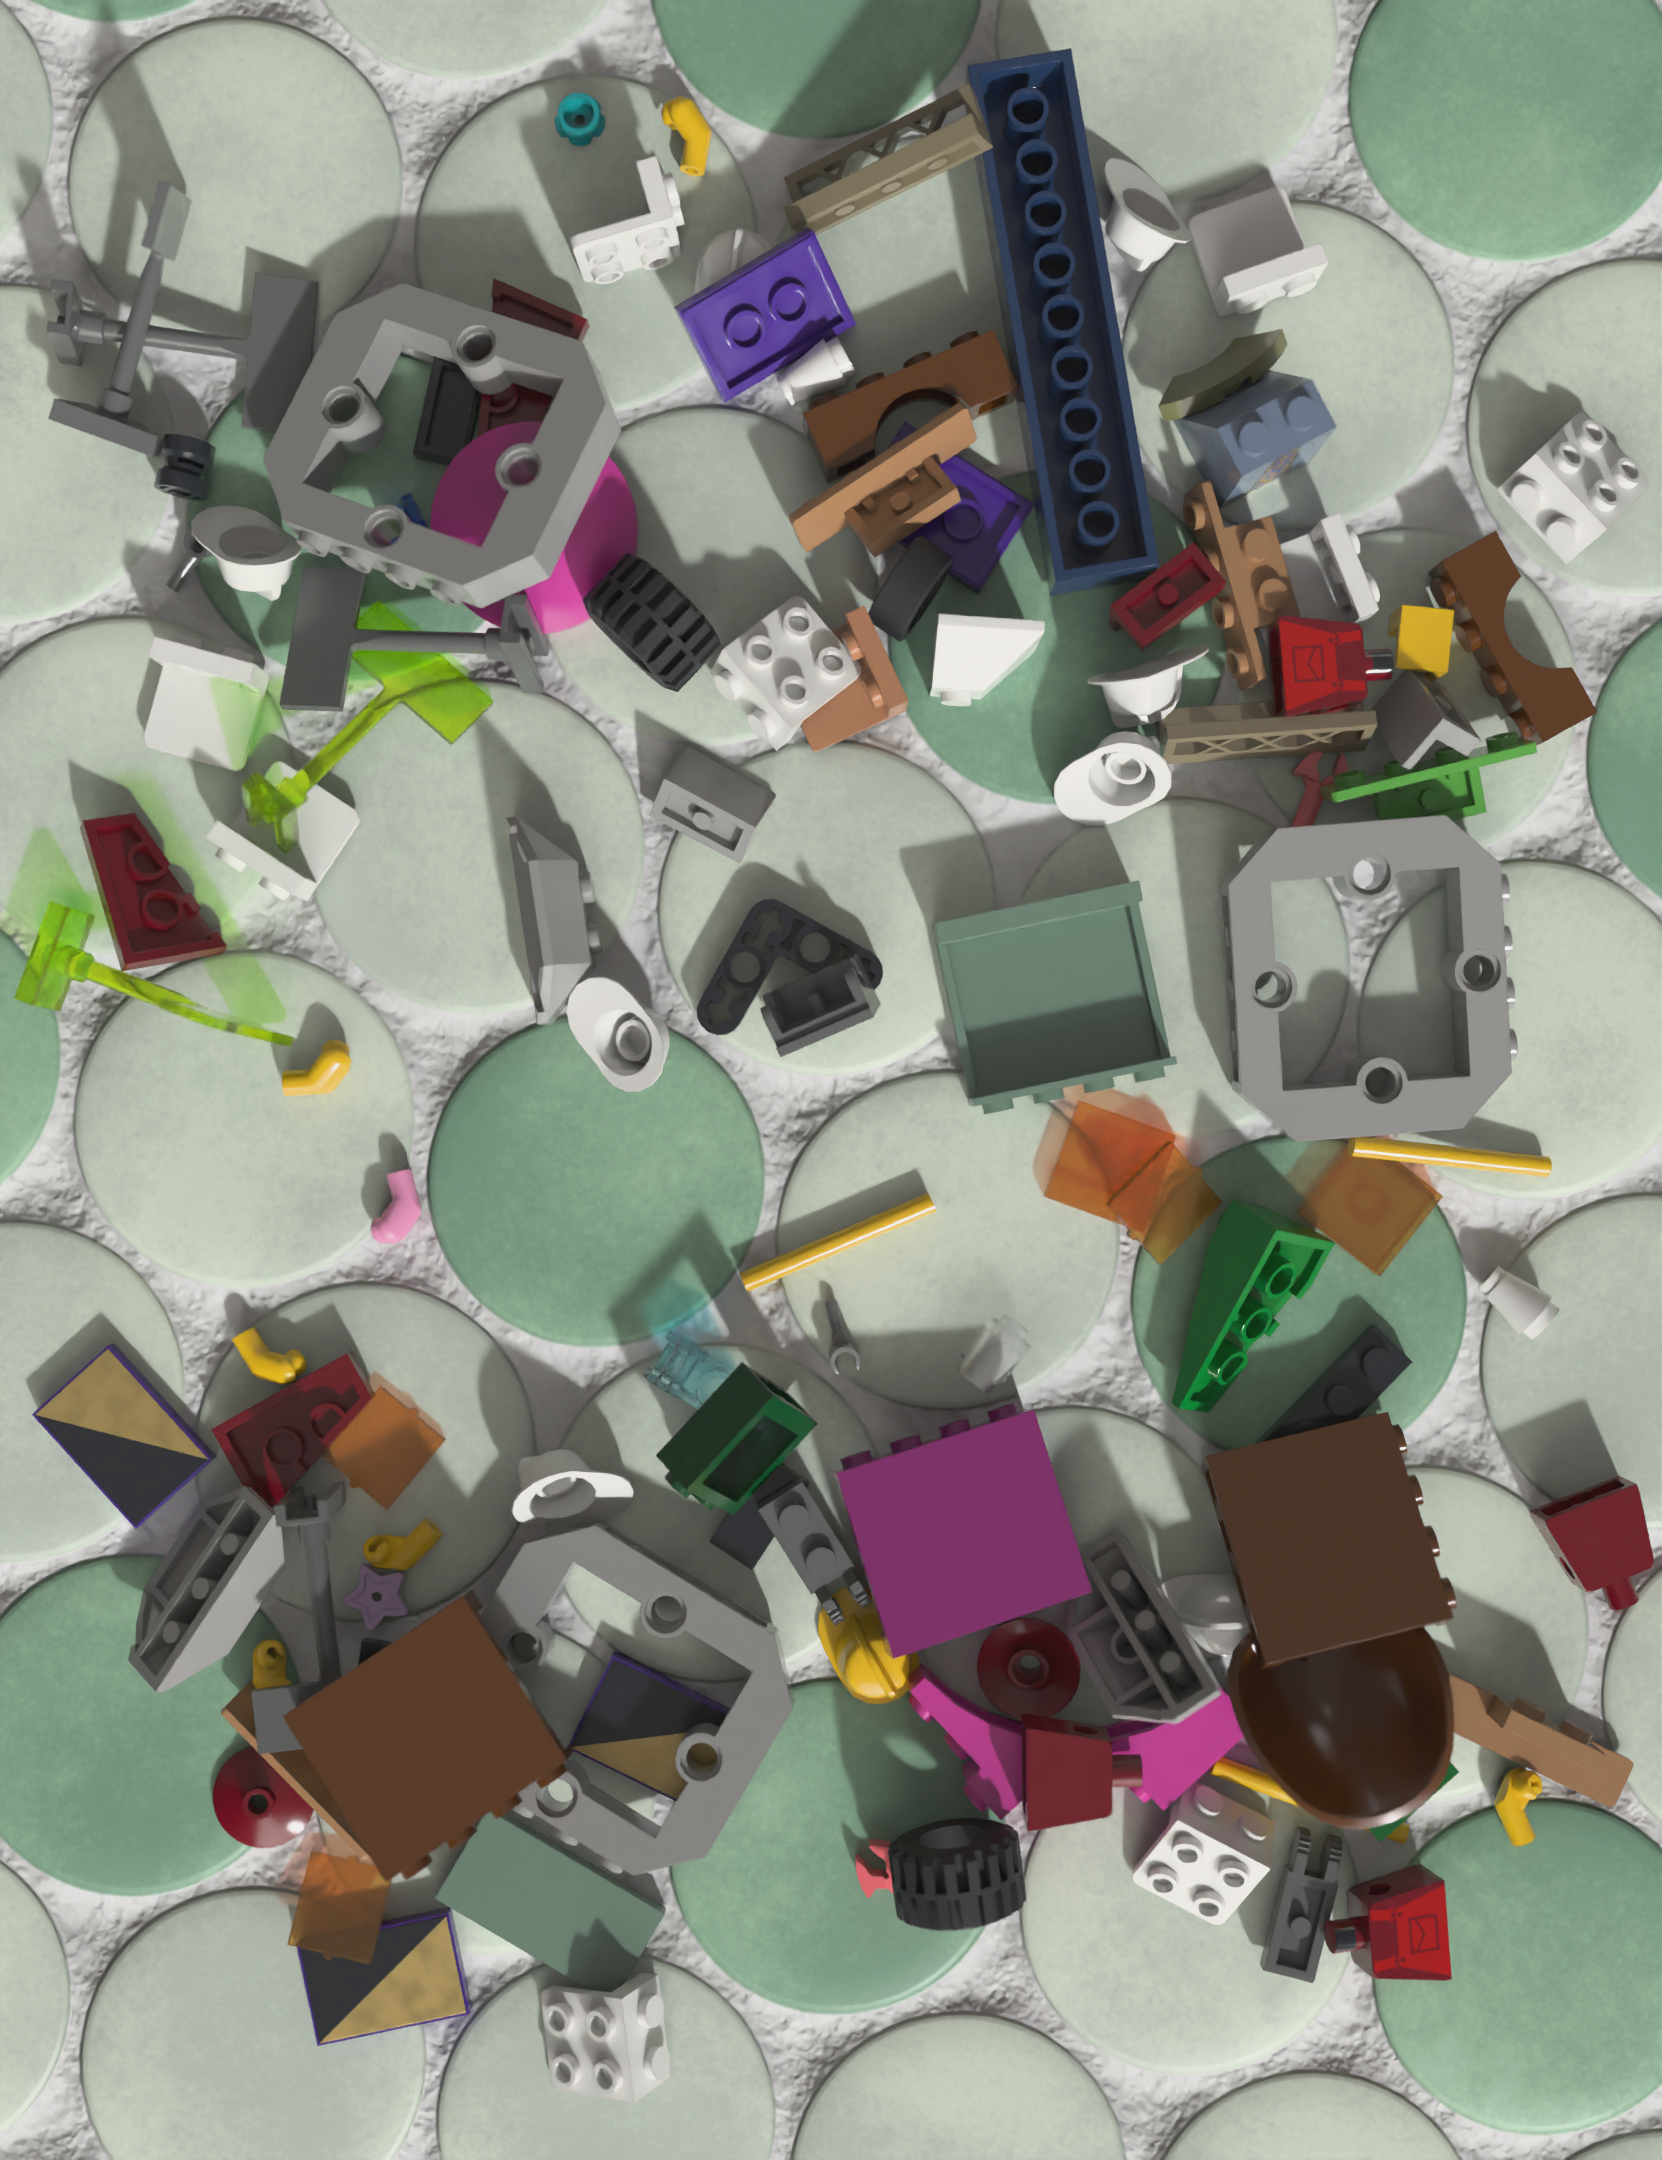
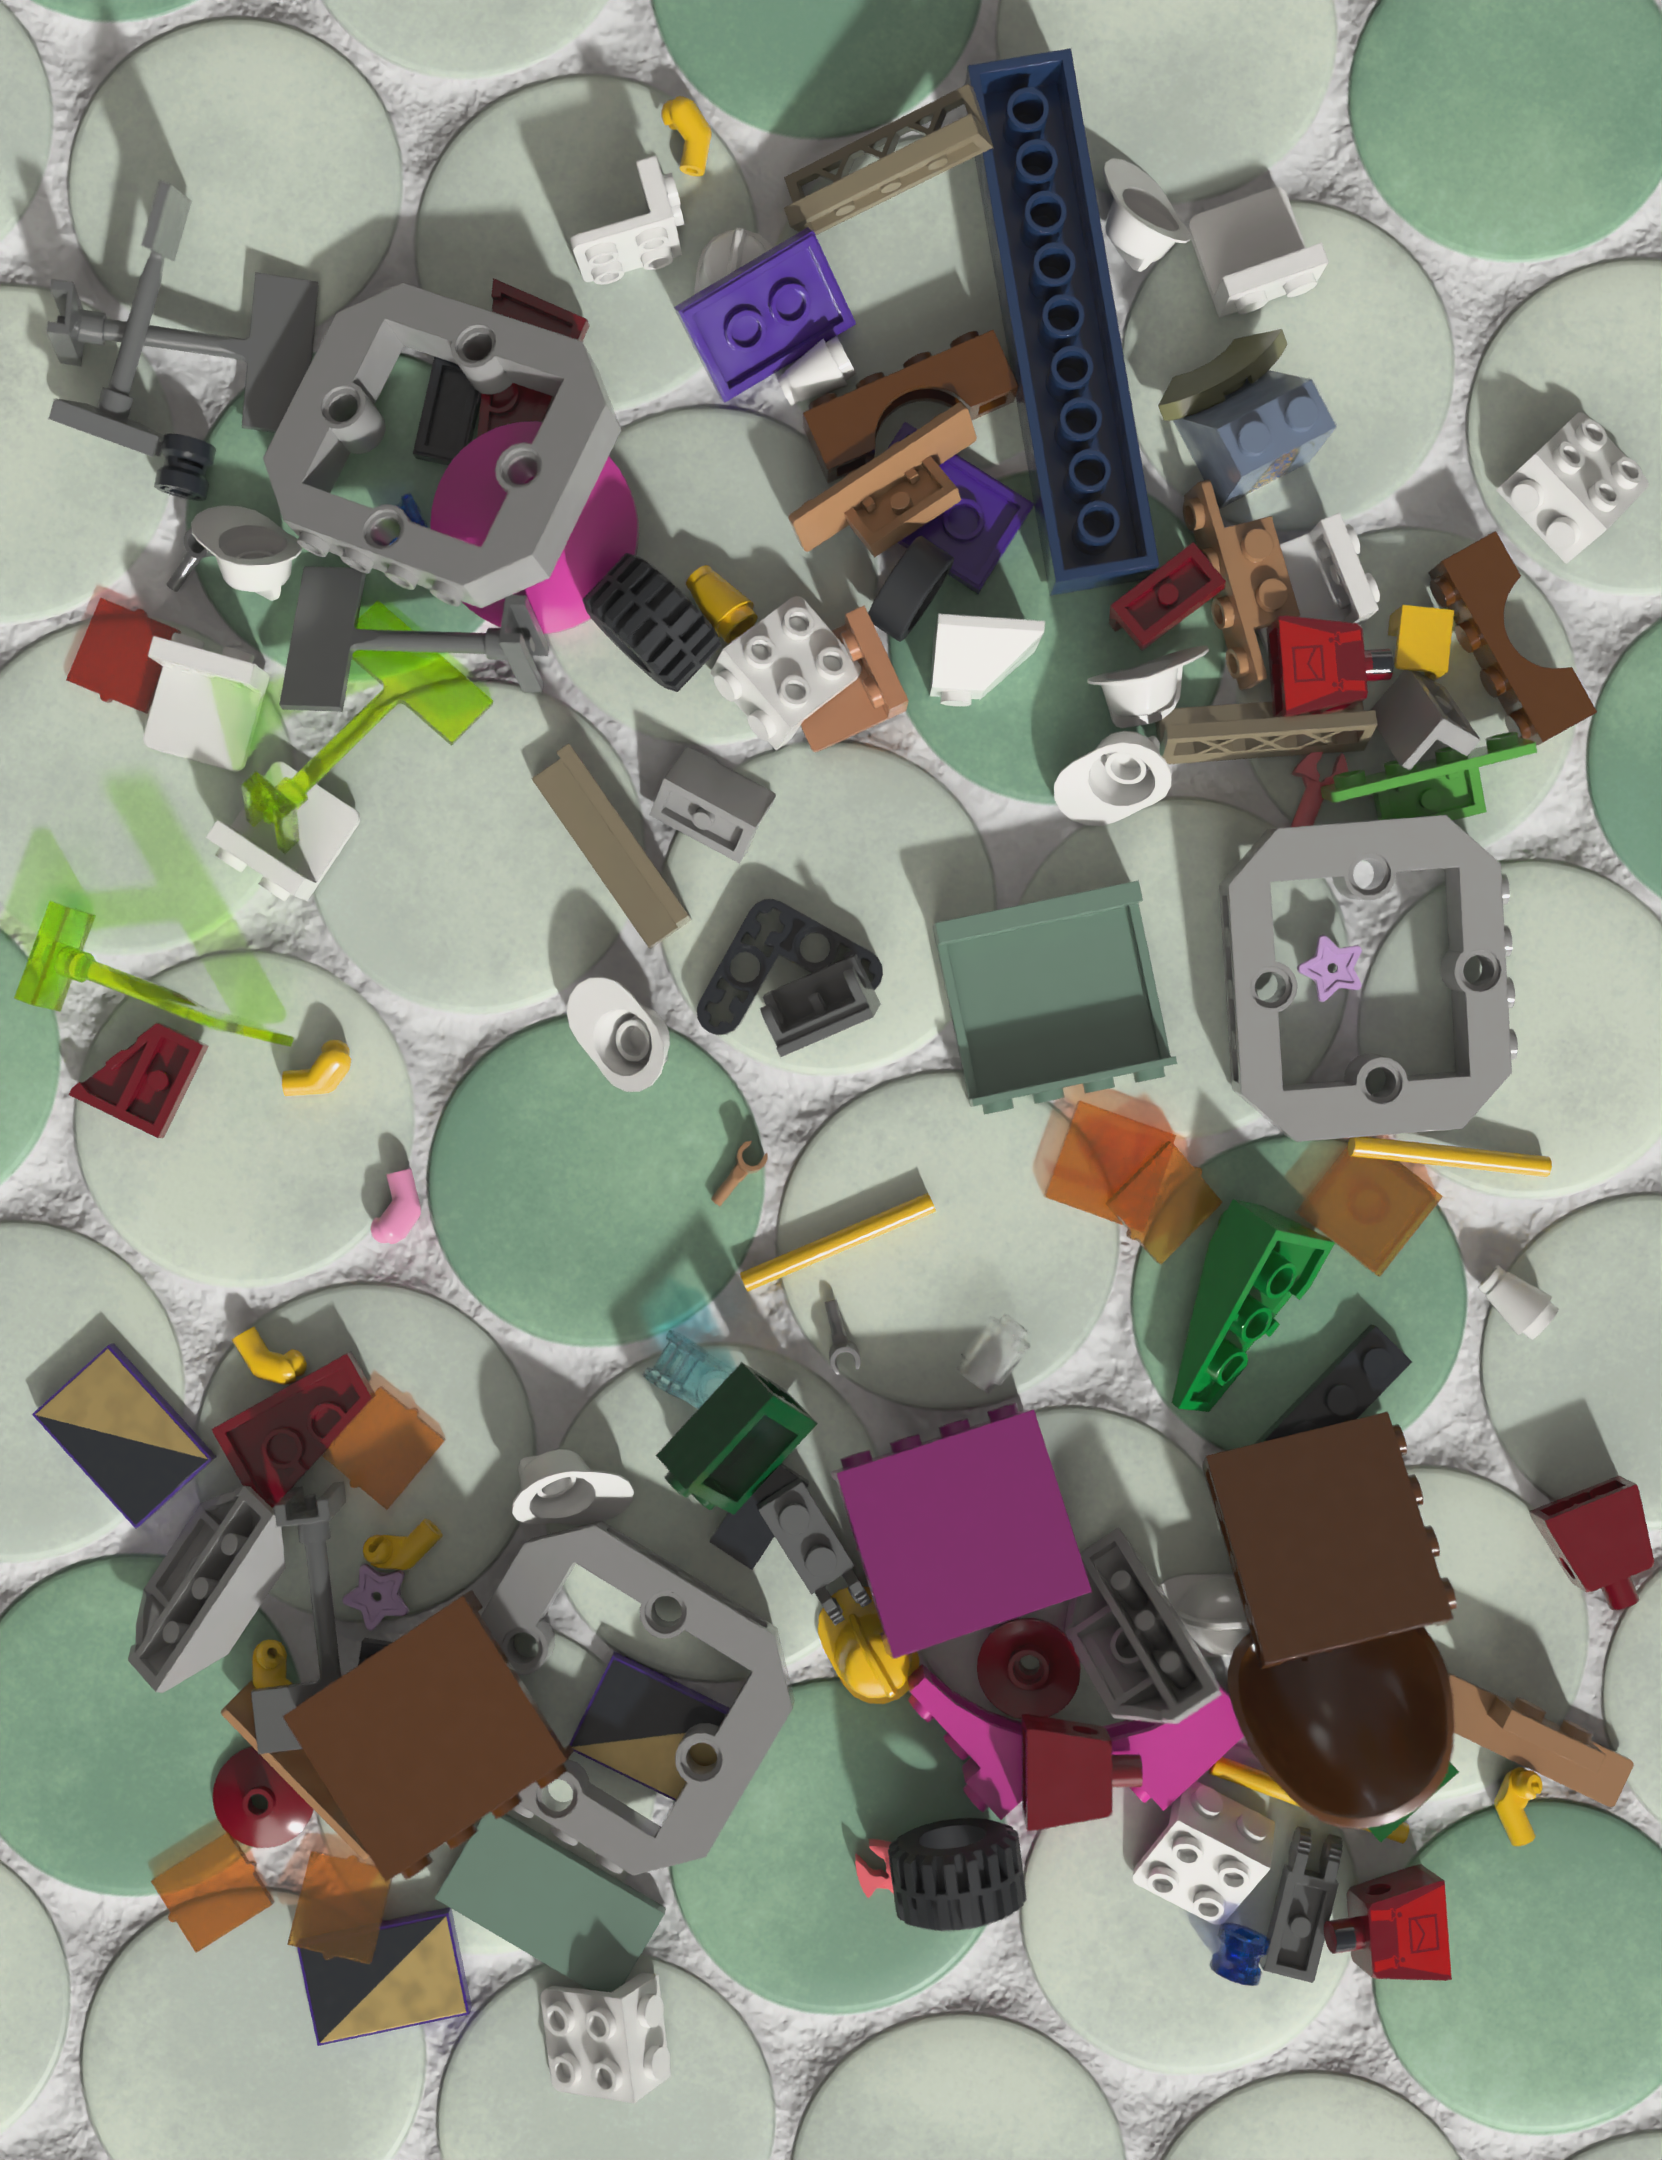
dark red wing [80,813,227,972] -> none
light grey wedge [506,816,603,1025] -> none
teal plate [555,92,606,146] -> none
none -> clear red piece [66,597,181,714]
none -> dark red wing [69,1023,209,1138]
none -> clear orange piece [151,1832,275,1953]
none -> dark tan fence [531,743,692,949]
none -> yellow cone [685,565,758,643]
none -> medium nougat hand [710,1141,768,1206]
none -> clear blue wheel [1209,1922,1271,1986]
none -> lavender plate [1297,935,1362,1002]

